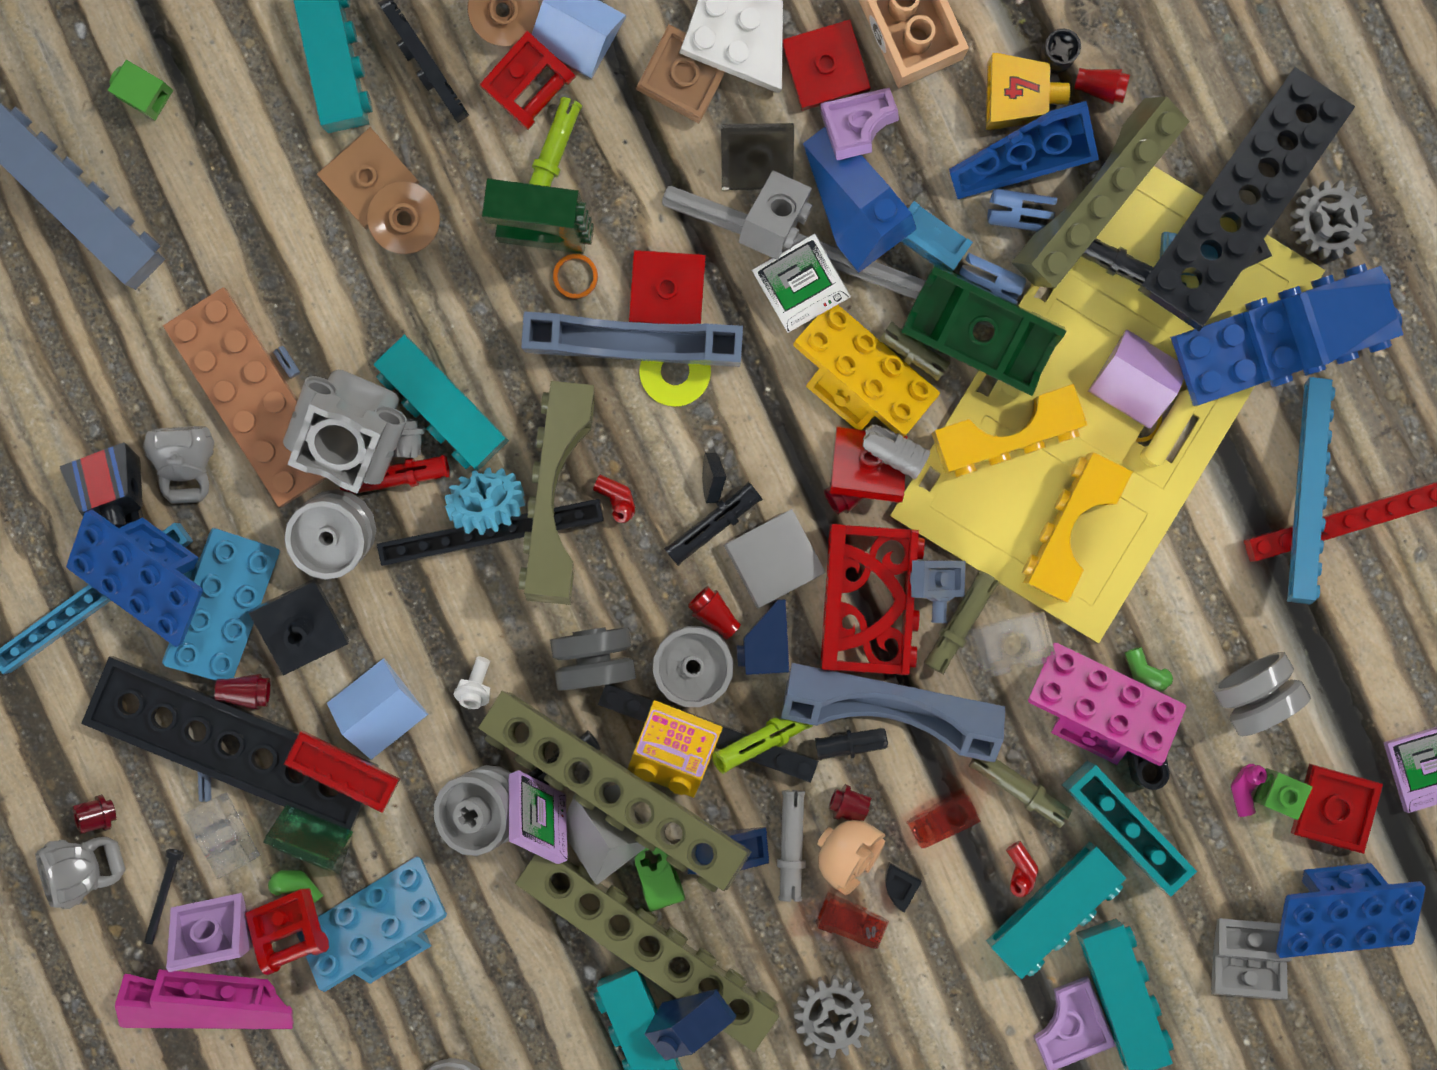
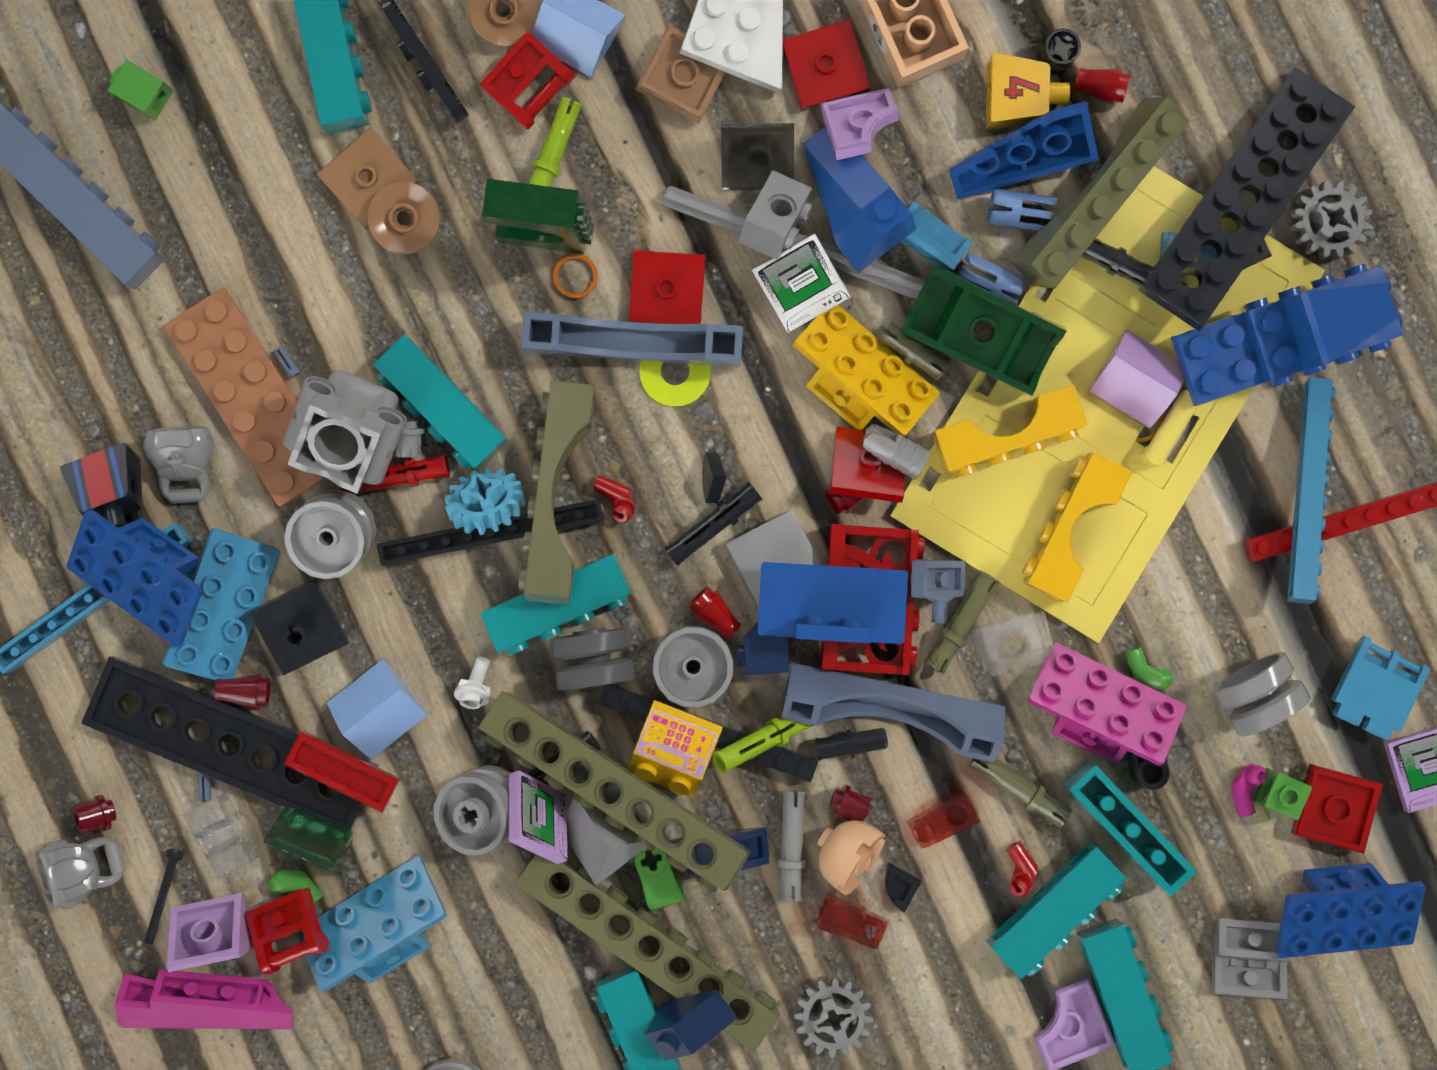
none -> teal brick [480,554,632,656]
none -> blue bracket [757,562,908,644]
none -> dark azure plate [1331,635,1430,741]

